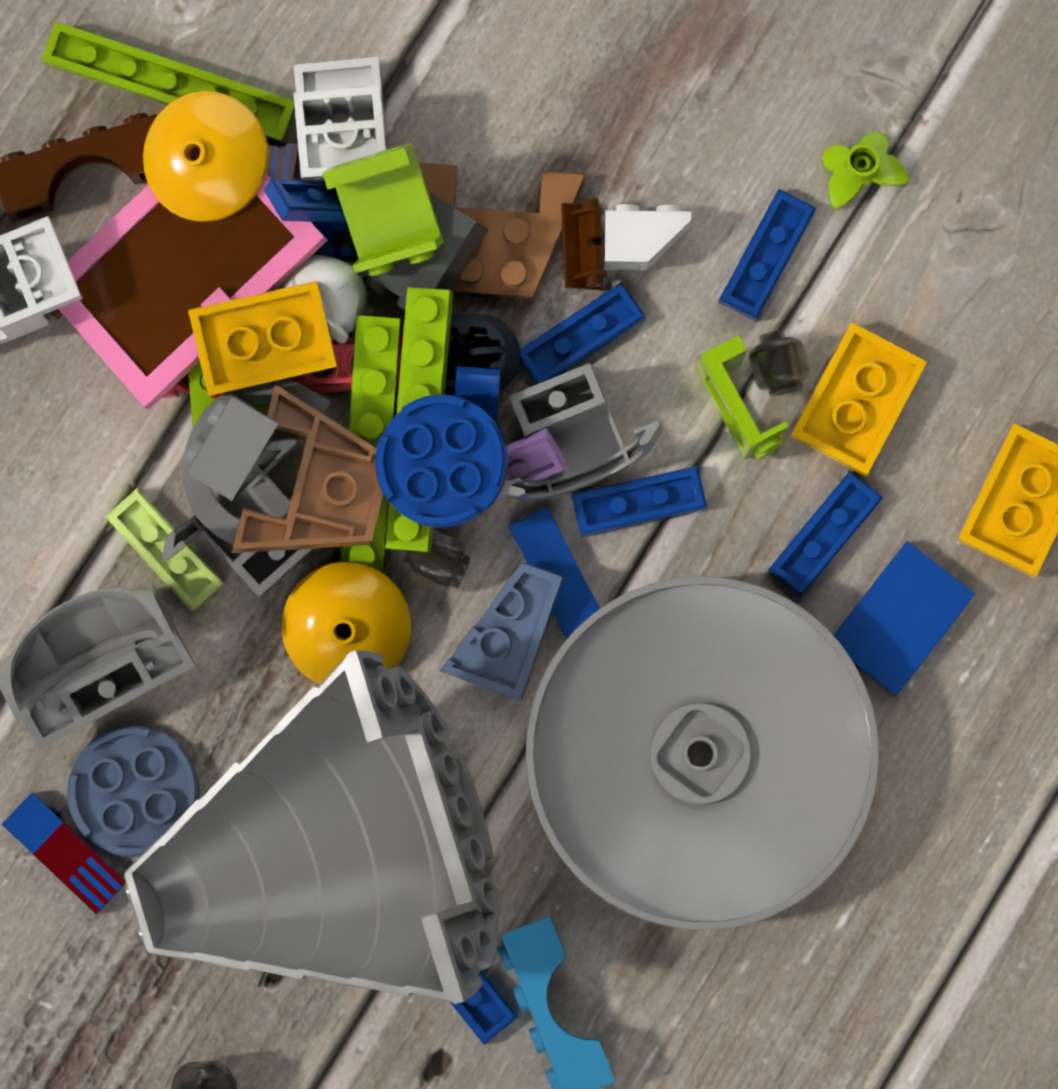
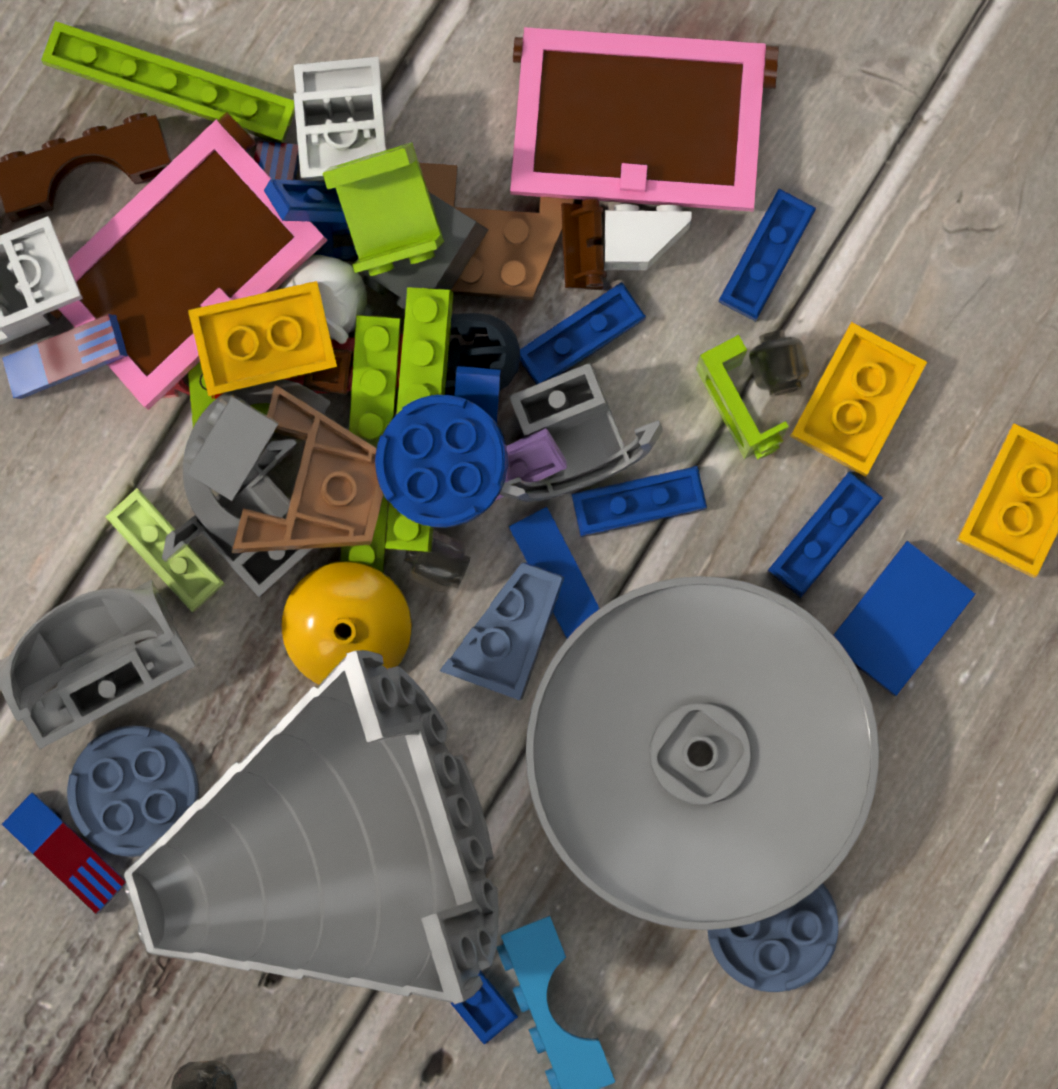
yellow dish [143,91,269,222] -> none
lime animal [821,132,909,210] -> none
none -> tile [2,314,128,399]
none -> reddish brown tile [303,348,354,395]
none -> door [510,27,779,212]
none -> sand blue tile [707,883,838,992]

